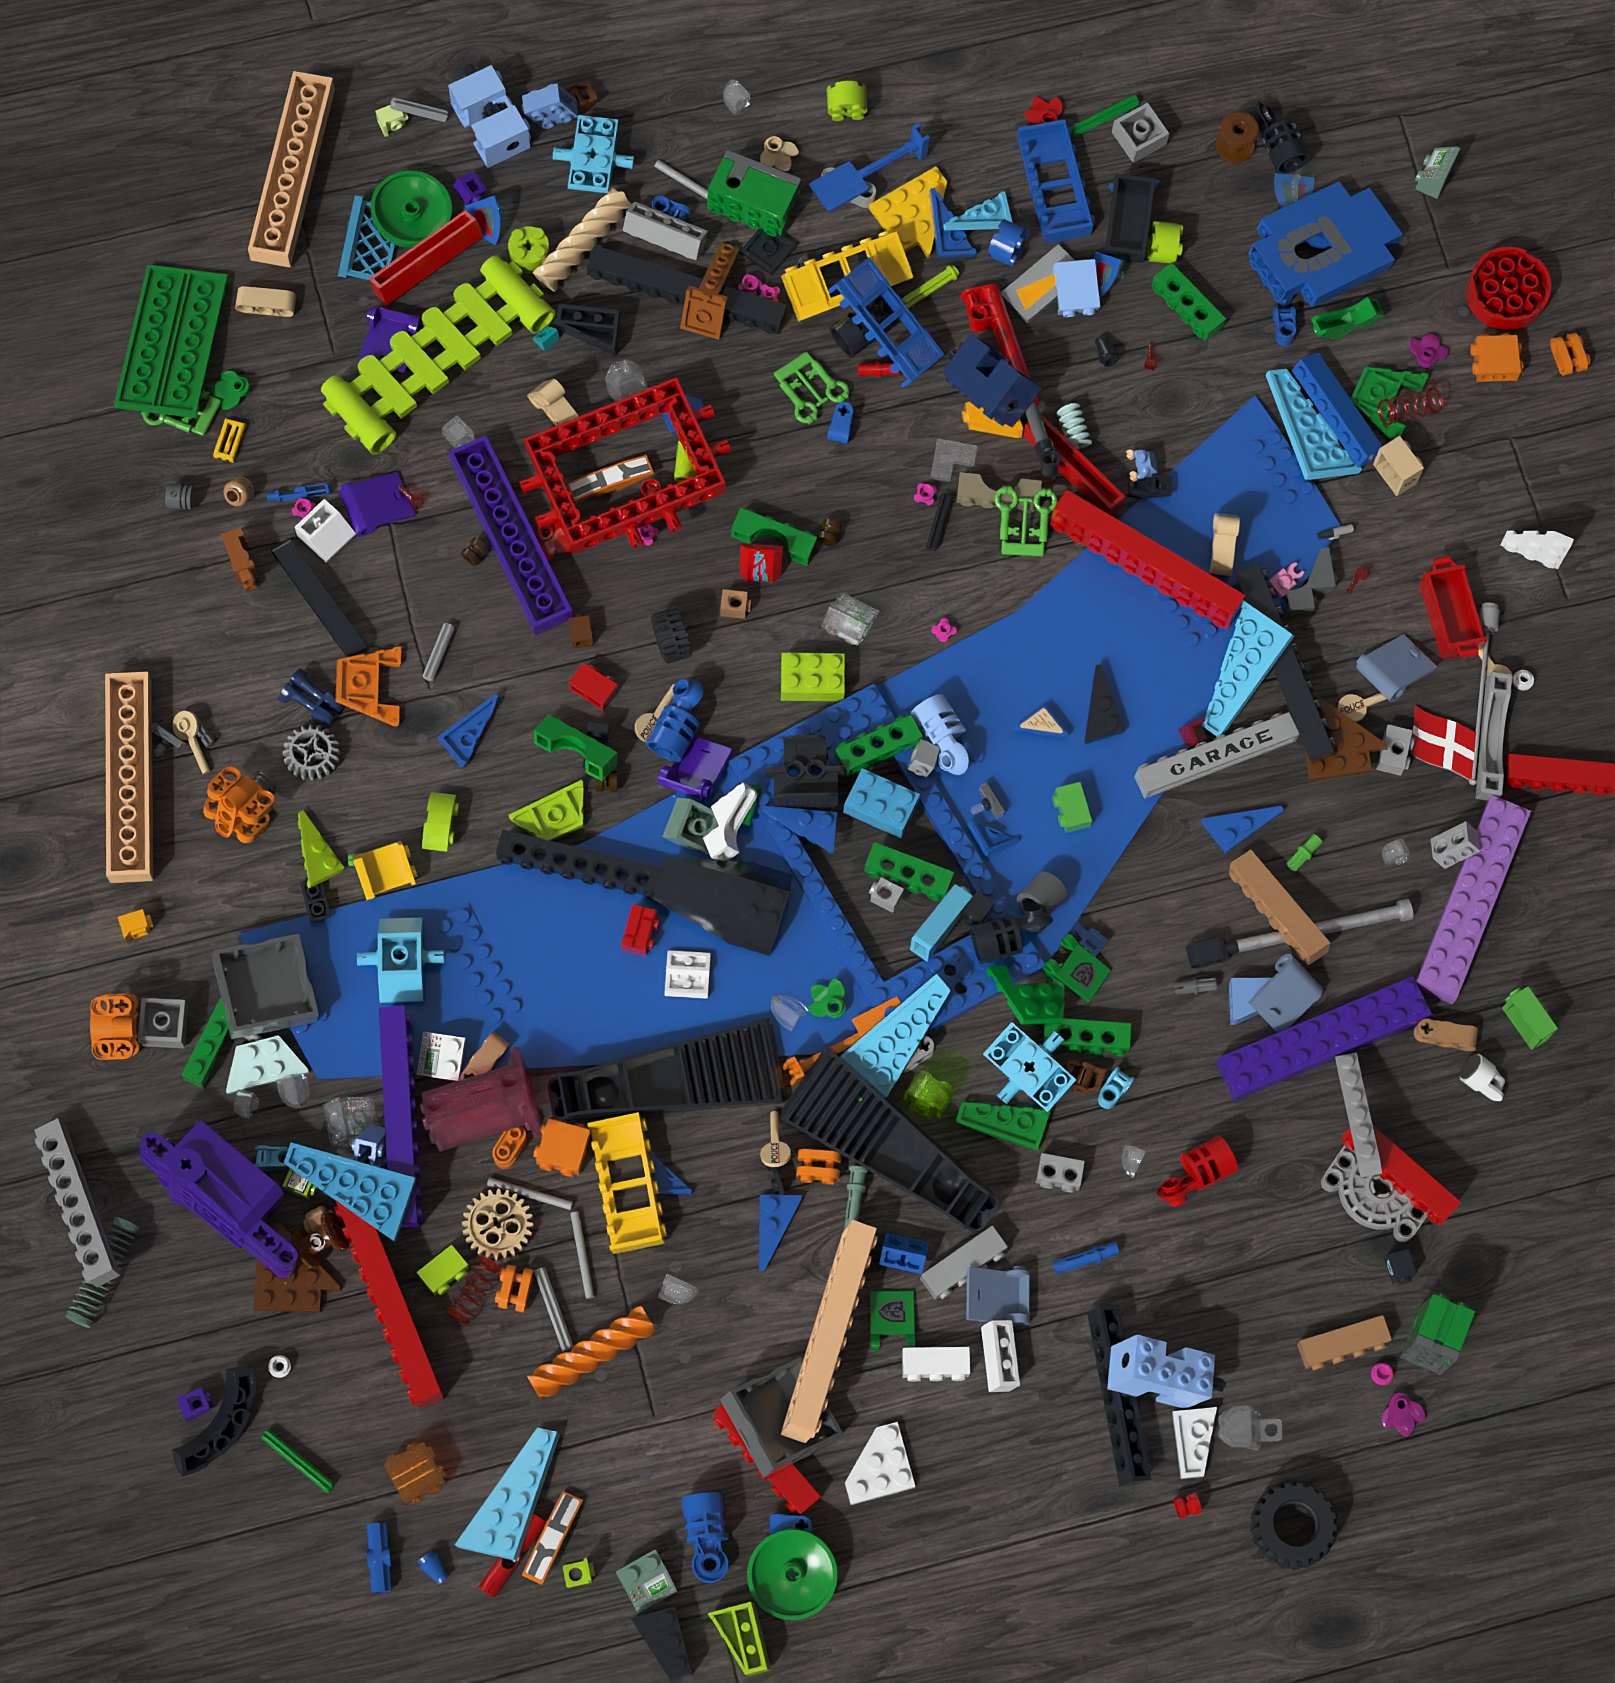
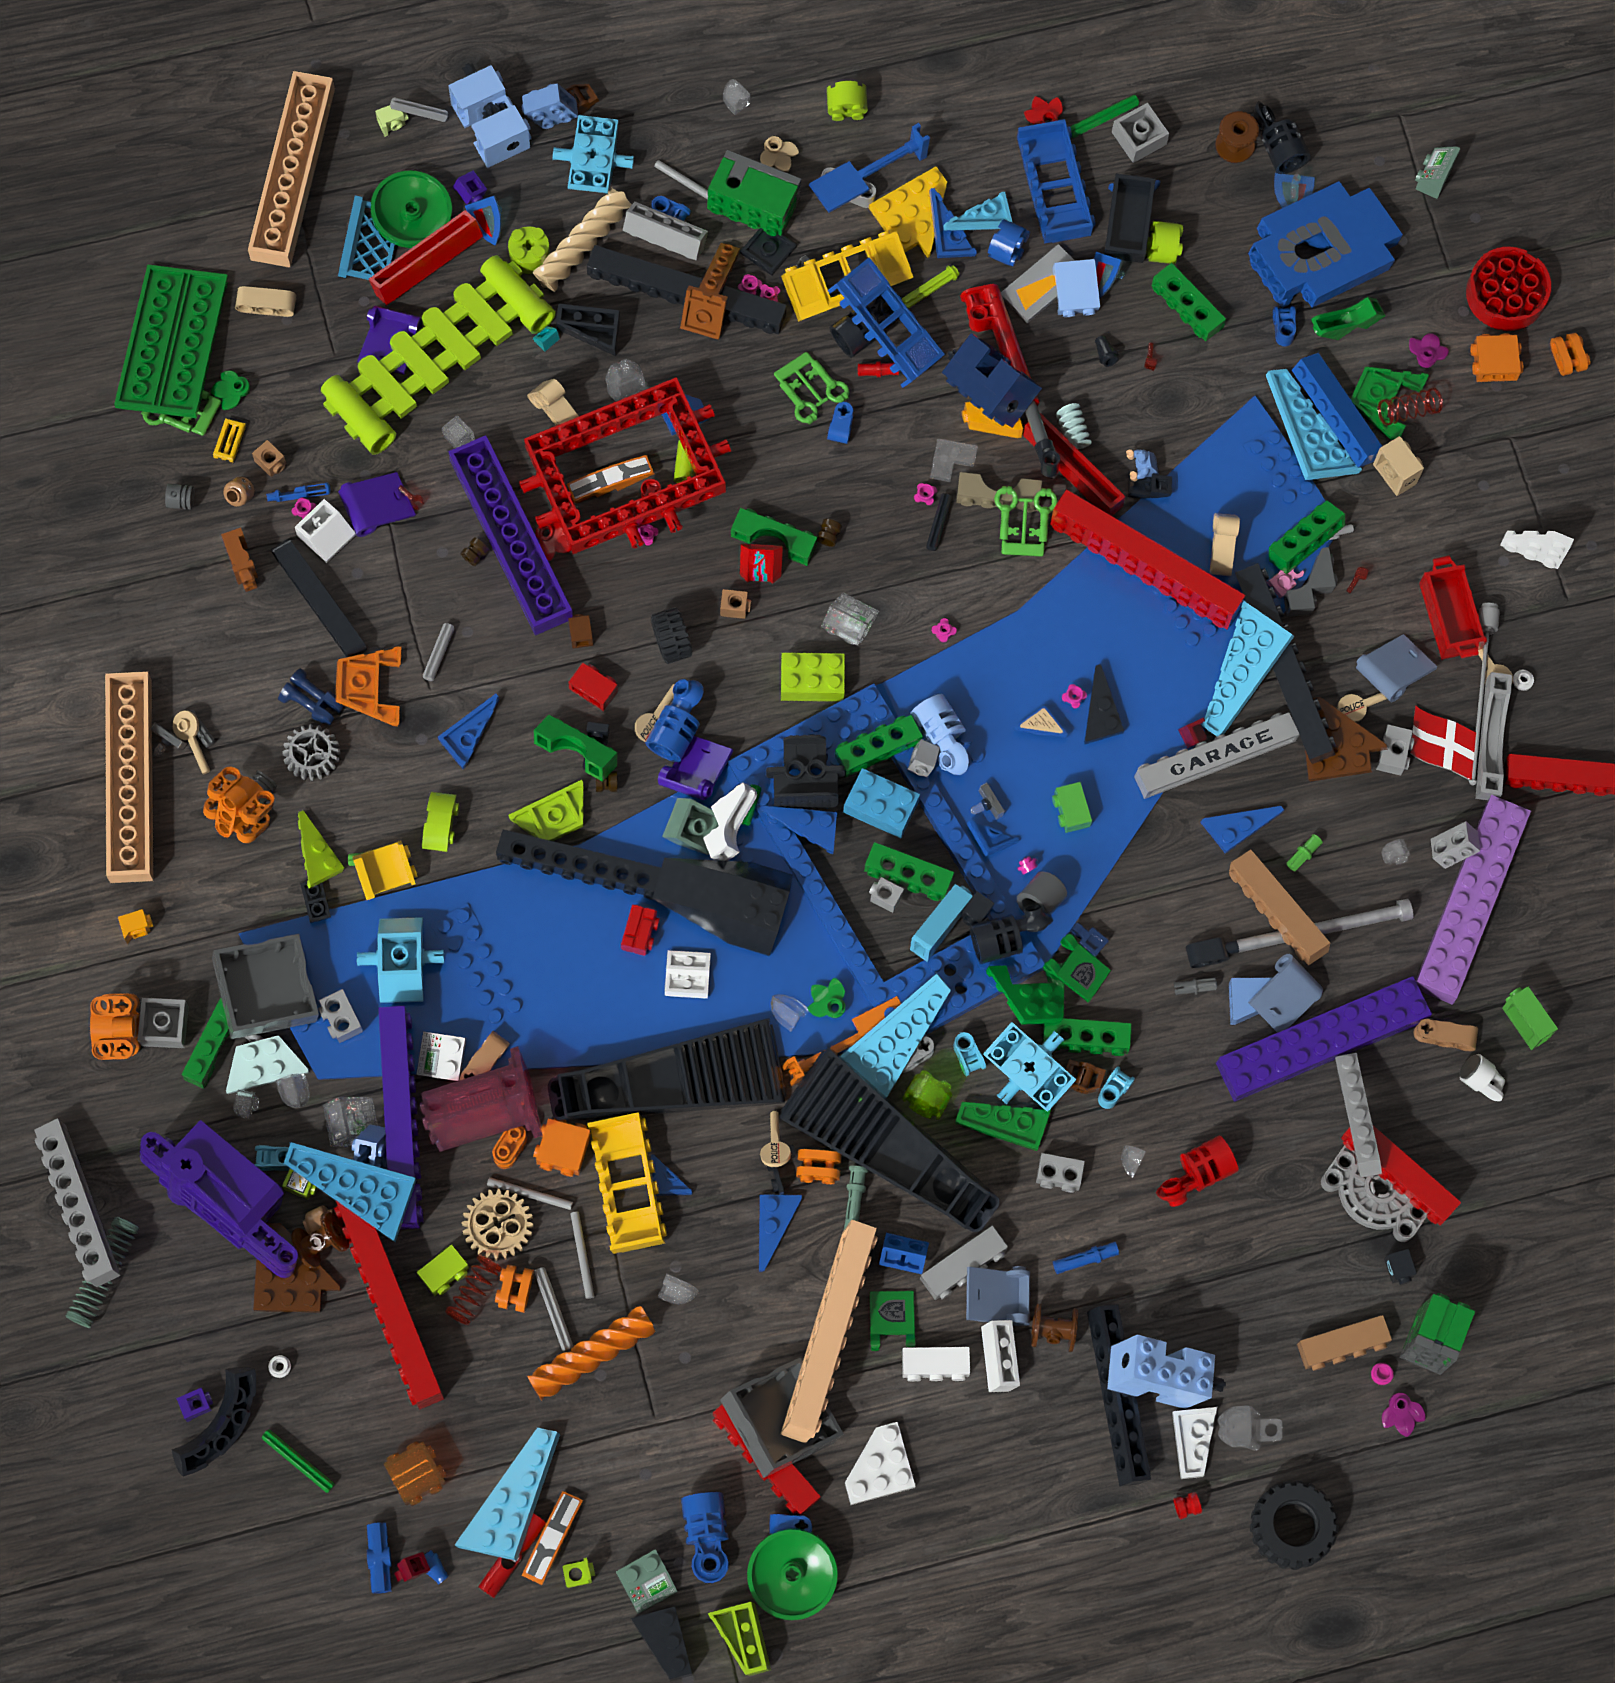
none -> medium nougat brick [252,440,286,477]
none -> light grey brick [318,989,363,1043]
none -> dark red piece [394,1552,431,1582]
none -> medium azure piece [953,1032,986,1076]
none -> dark pink plate [1017,856,1038,874]
none -> reddish brown hose [1031,1304,1078,1352]
none -> dark pink plate [1062,684,1087,708]
none -> green brick [1269,500,1345,574]

